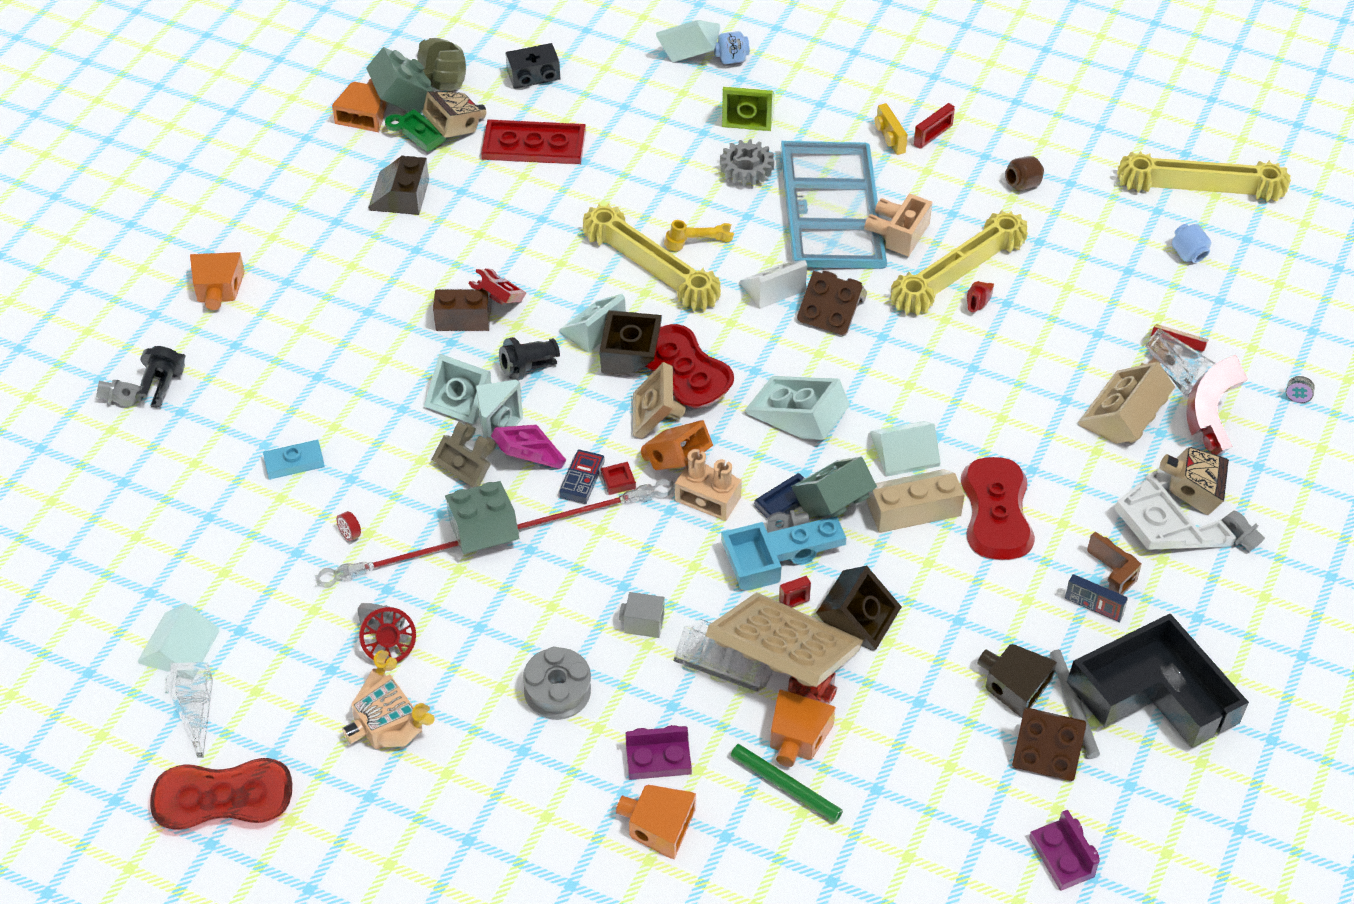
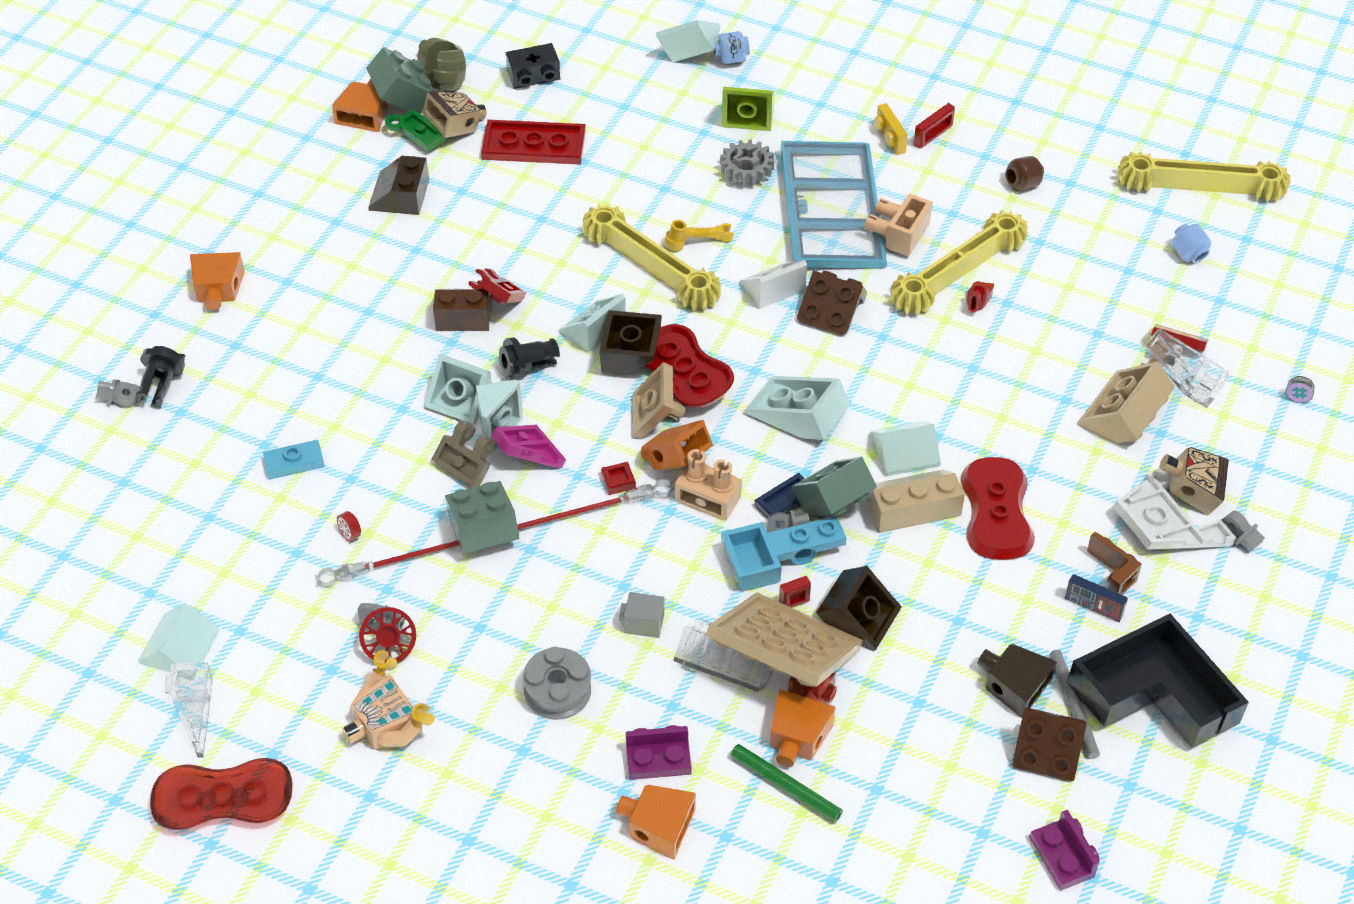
dark blue tile [559,449,605,504] -> none
clear plate [1160,663,1187,692] -> none
arch [1186,355,1248,455] -> none

